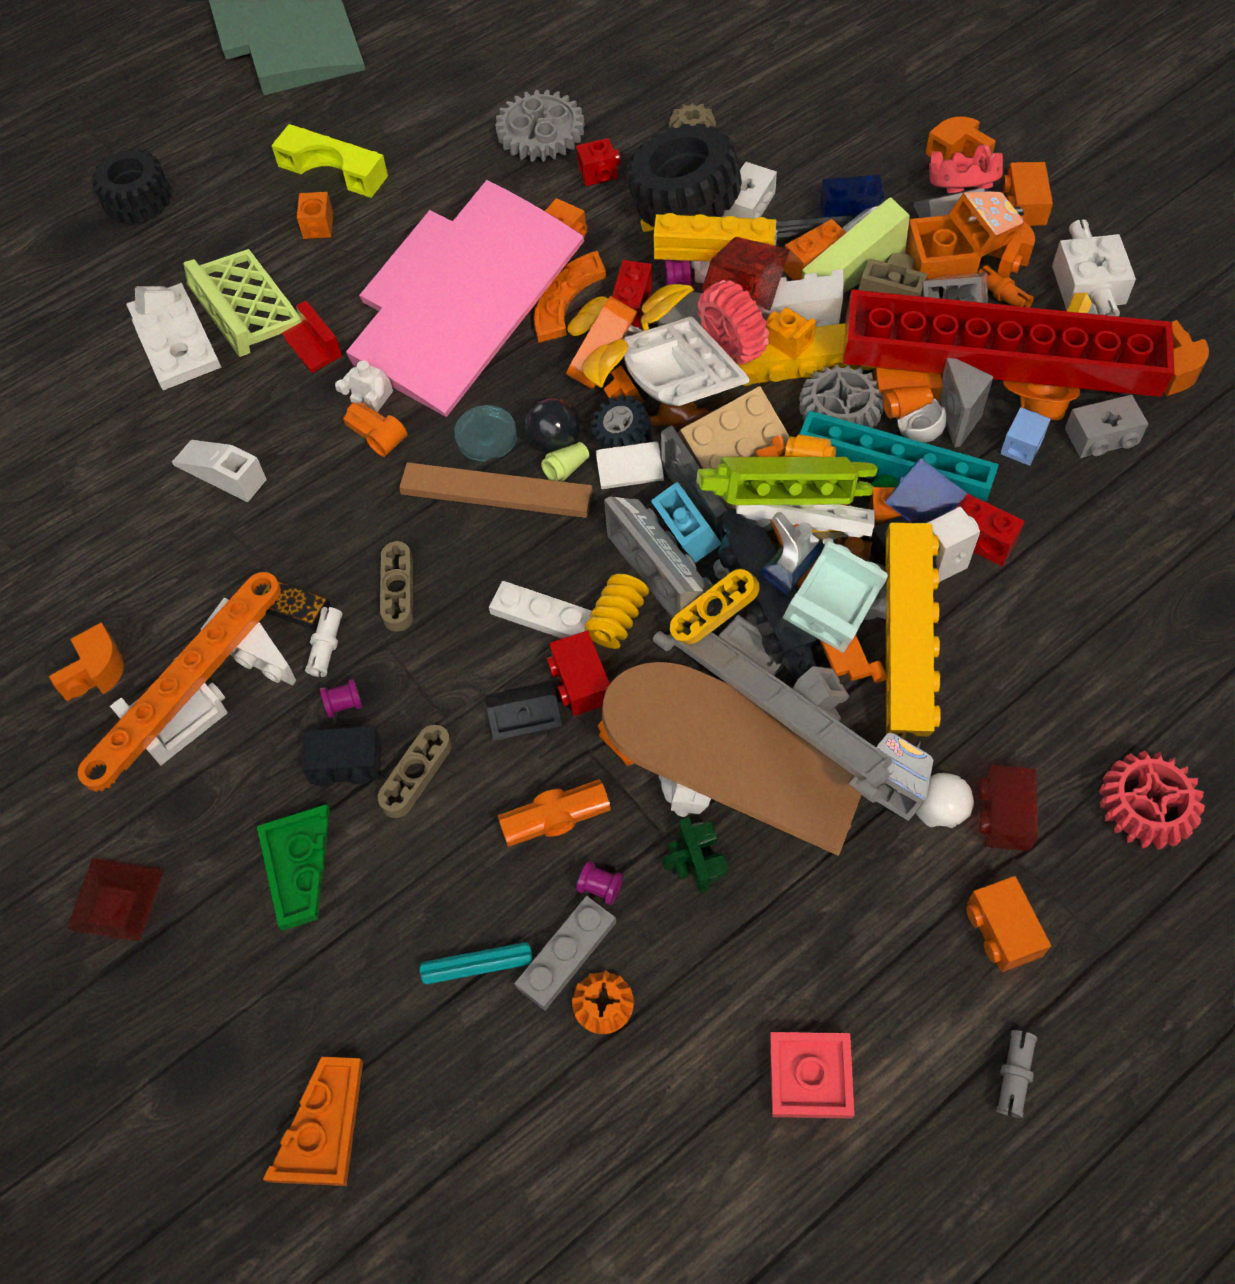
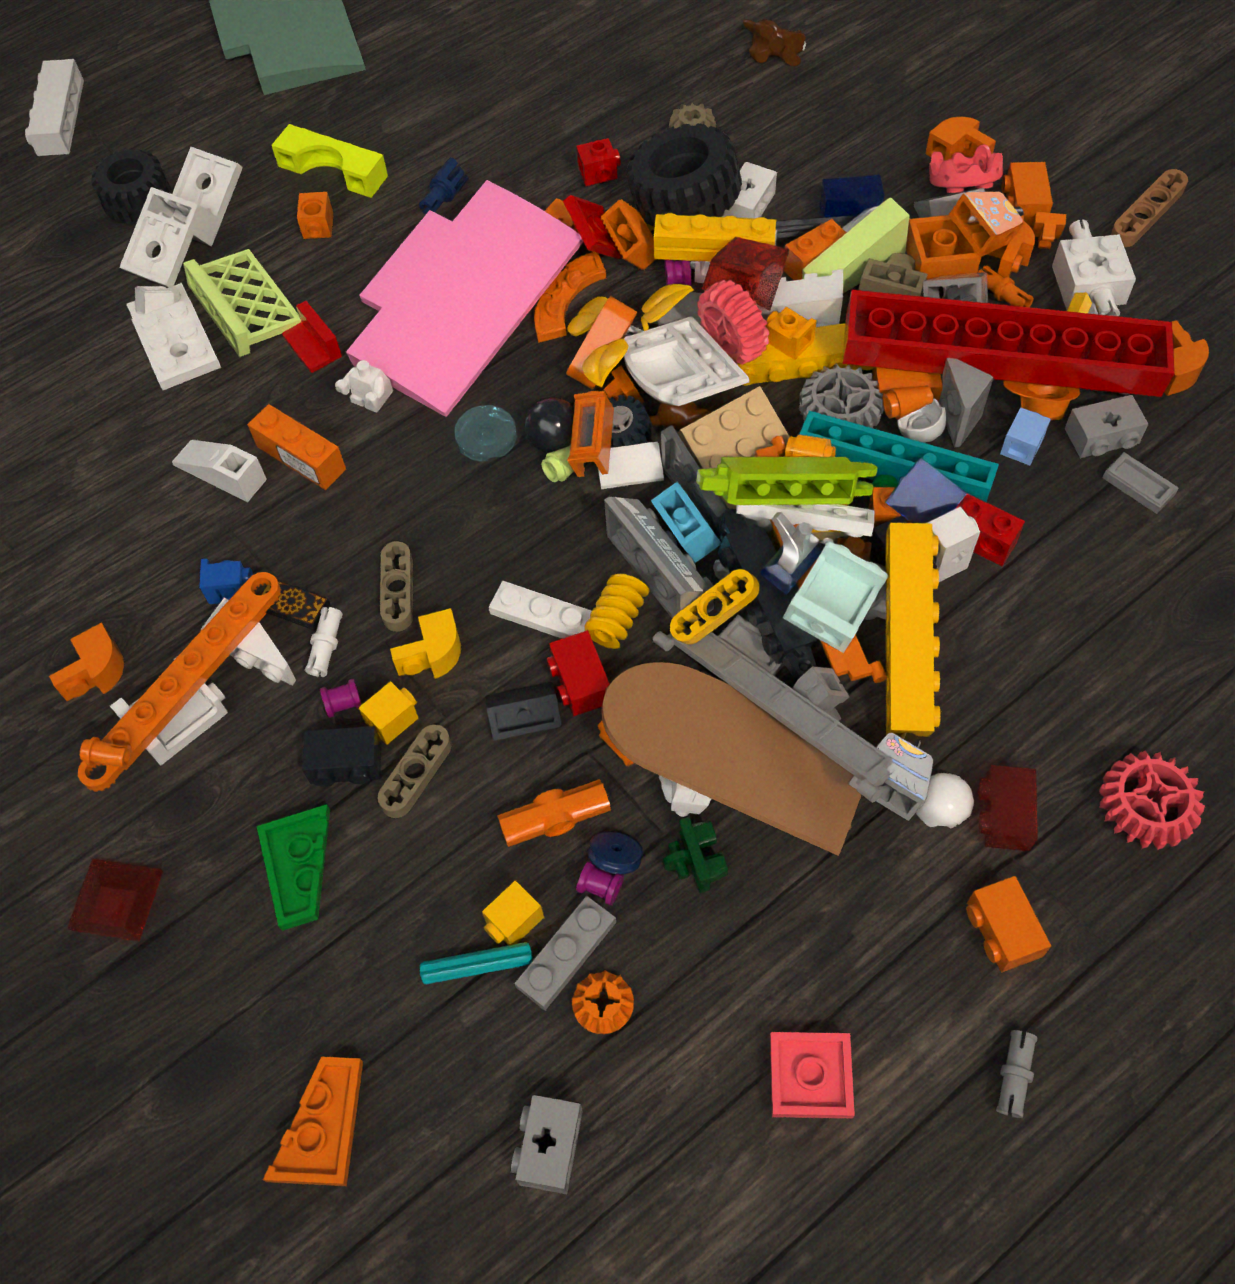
orange piece [343,402,408,457] -> none
medium nougat tile [399,462,593,518] -> none
light grey gear [495,90,584,162] -> none
red brick [612,260,652,329] -> none
none -> white brick [25,59,84,156]
none -> orange pin [80,737,132,768]
none -> white bracket [119,147,243,287]
none -> blue brick [199,559,253,604]
none -> orange brick [247,404,346,490]
none -> yellow brick [359,681,419,745]
none -> yellow brick [390,608,461,679]
none -> dark blue arm [419,158,469,214]
none -> yellow brick [482,881,544,945]
none -> light grey brick [511,1095,583,1194]
none -> red plate [563,195,623,259]
none -> orange window [567,391,614,477]
none -> dark blue piece [587,831,644,874]
none -> orange brick [601,199,656,270]
none -> reddish brown animal [743,19,806,66]
none -> orange tile [1031,212,1066,249]
none -> light grey tile [1102,452,1179,514]
none -> medium nougat beam [1111,169,1188,247]

